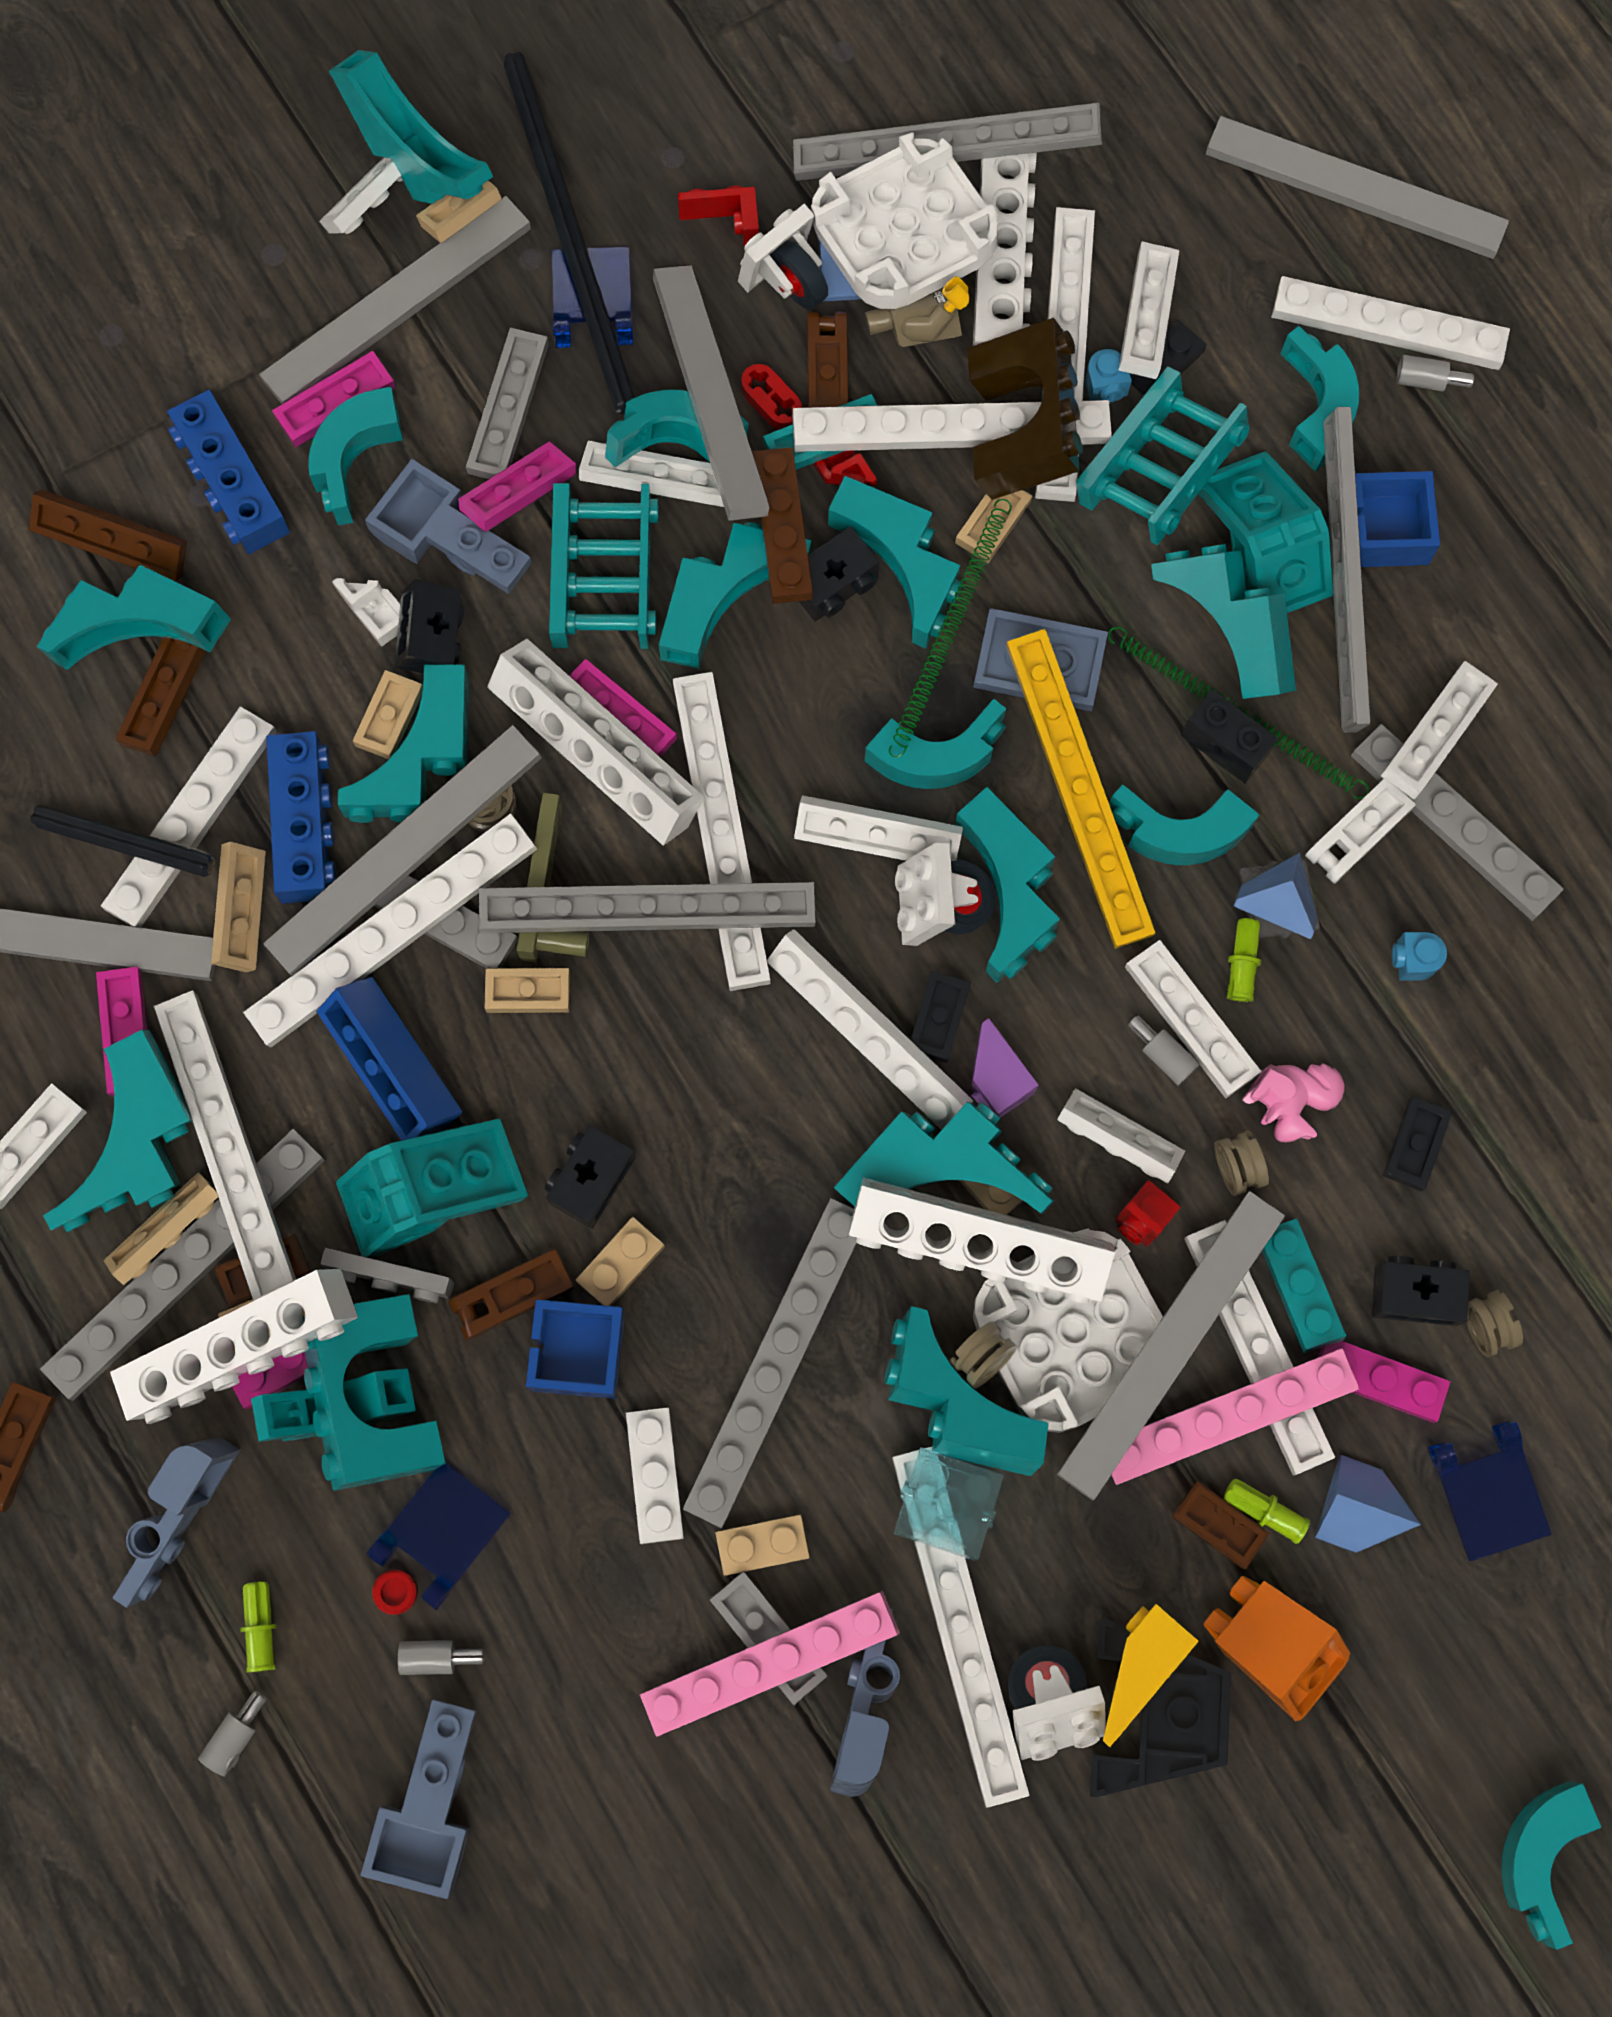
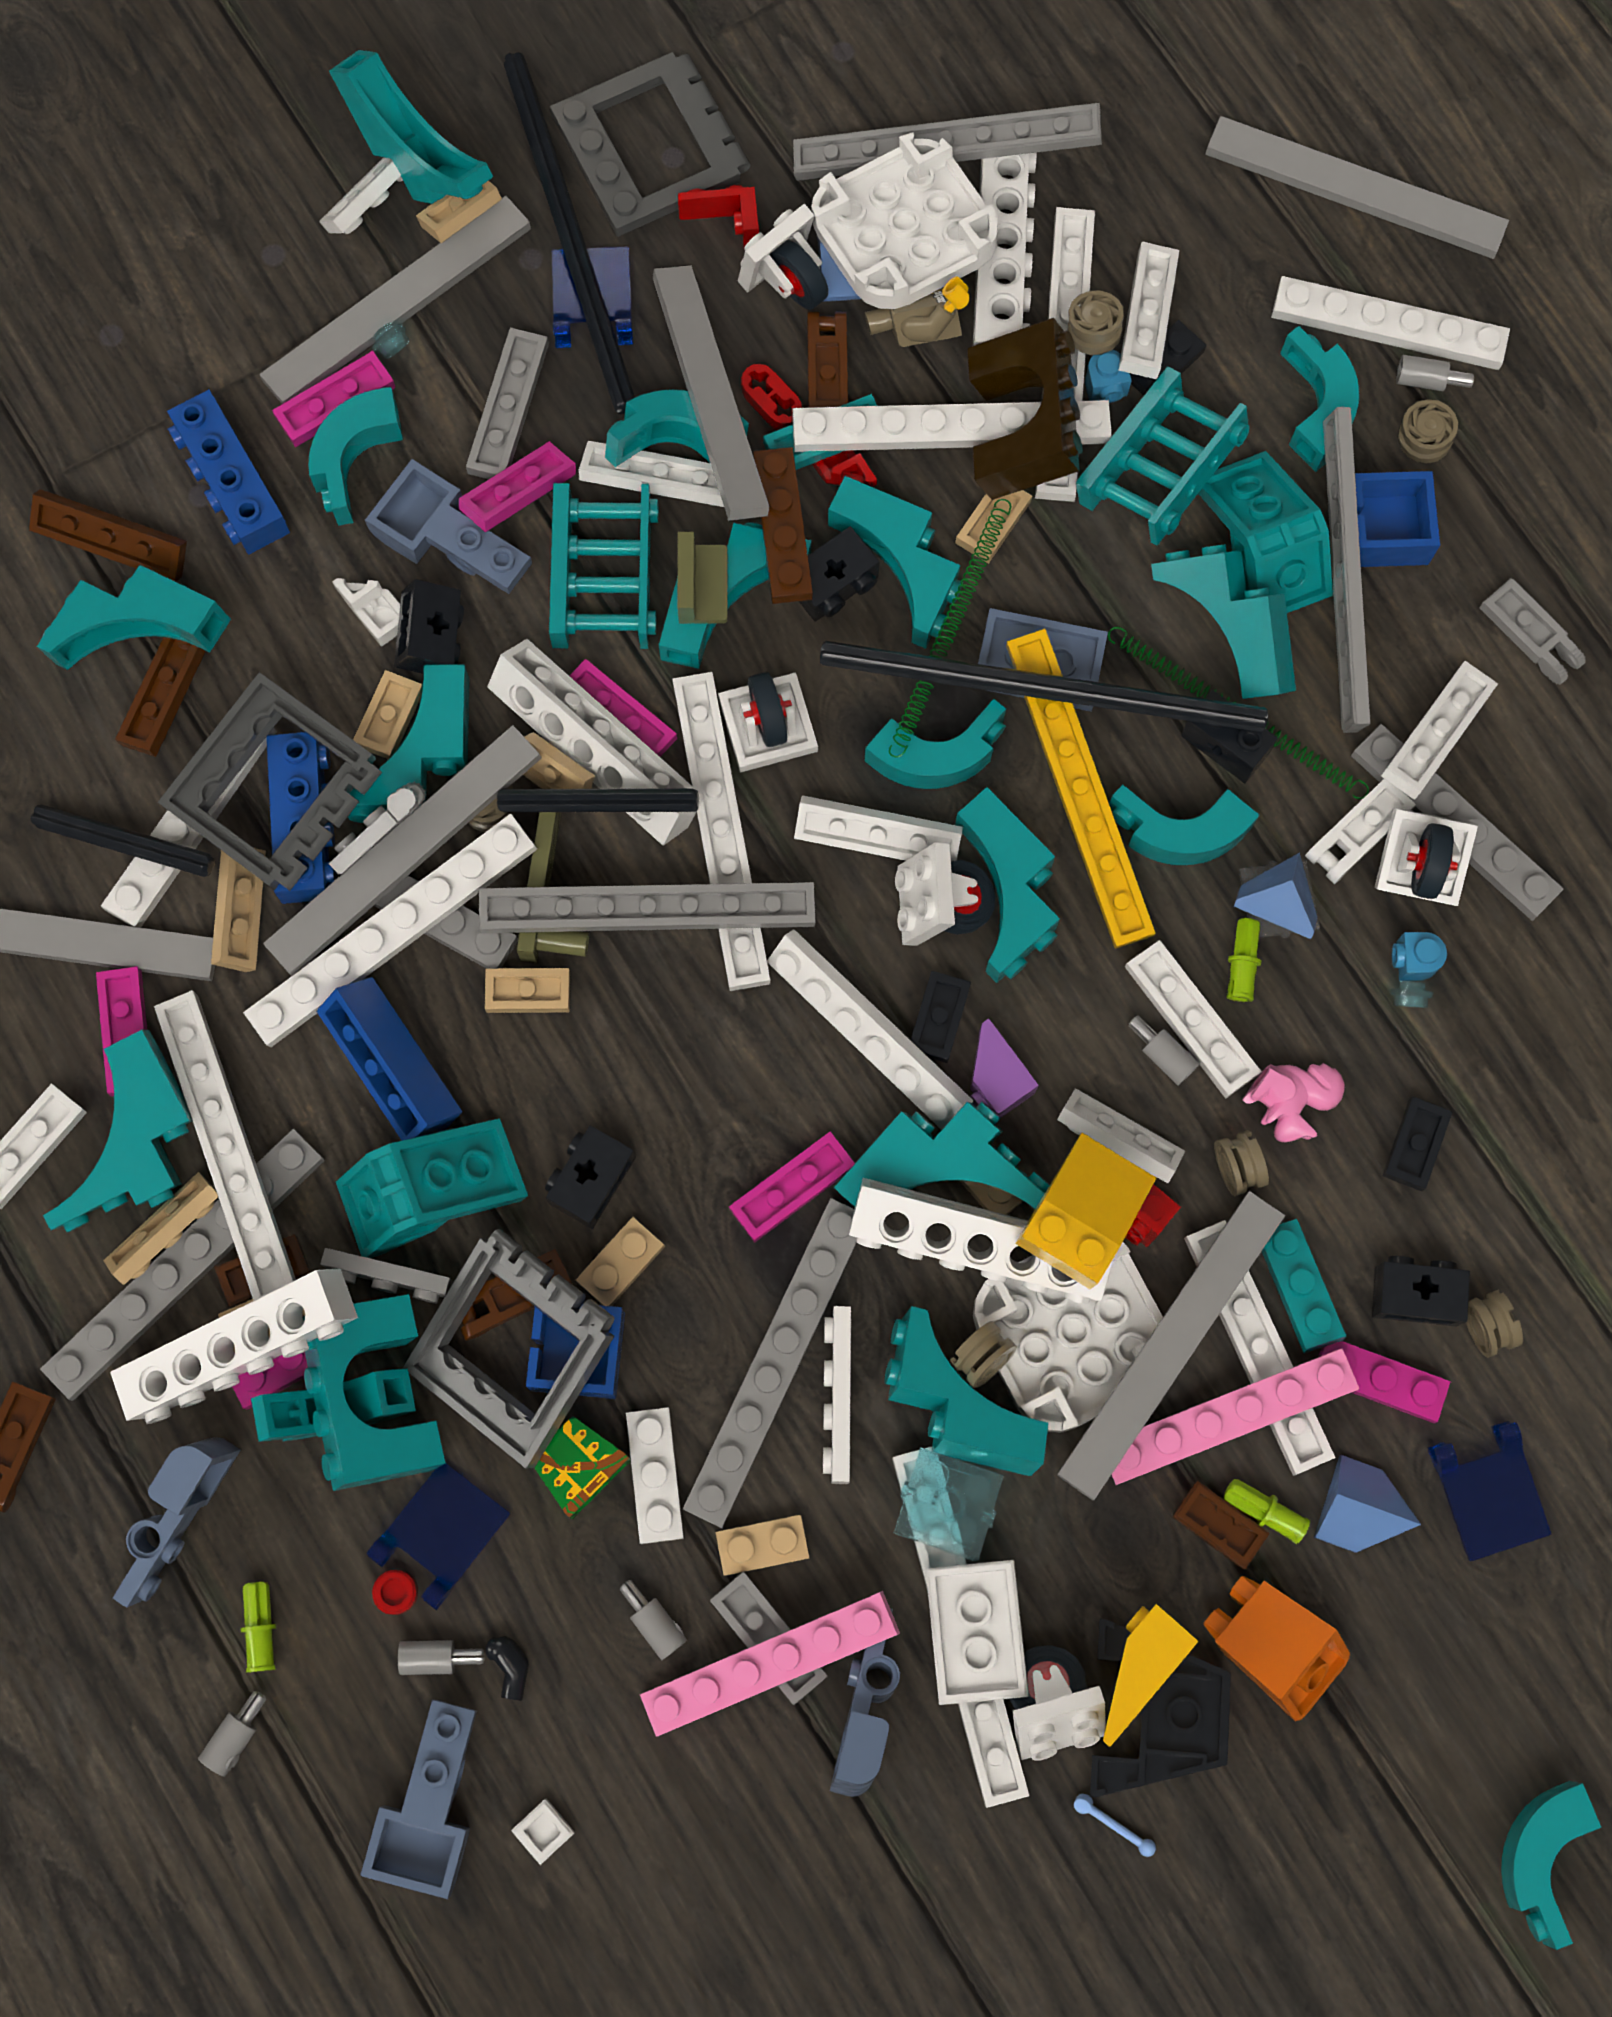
none -> dark grey hinge [158,672,382,891]
none -> hinge [328,781,427,874]
none -> clear light blue plate [372,322,410,359]
none -> dark grey hinge [403,1229,615,1469]
none -> black arm [485,1636,529,1701]
none -> black axle [497,788,699,812]
none -> white tile [511,1798,575,1865]
none -> tan plate [523,732,595,813]
none -> torso [535,1416,631,1519]
none -> dark grey hinge [550,52,751,237]
none -> light grey piece [620,1580,688,1661]
none -> olive panel [677,532,728,624]
none -> white plate [718,672,818,772]
none -> dark pink plate [729,1131,855,1243]
none -> black axle [820,641,1268,732]
none -> white plate [823,1306,851,1484]
none -> white tile [926,1560,1029,1705]
none -> yellow slope [1015,1133,1156,1289]
none -> dark tan wheel [1067,290,1124,355]
none -> light blue hinge [1074,1794,1156,1857]
none -> white plate [1375,808,1478,906]
none -> clear light blue plate [1390,981,1433,1008]
none -> dark tan wheel [1398,399,1458,463]
none -> light grey hinge [1479,578,1586,685]

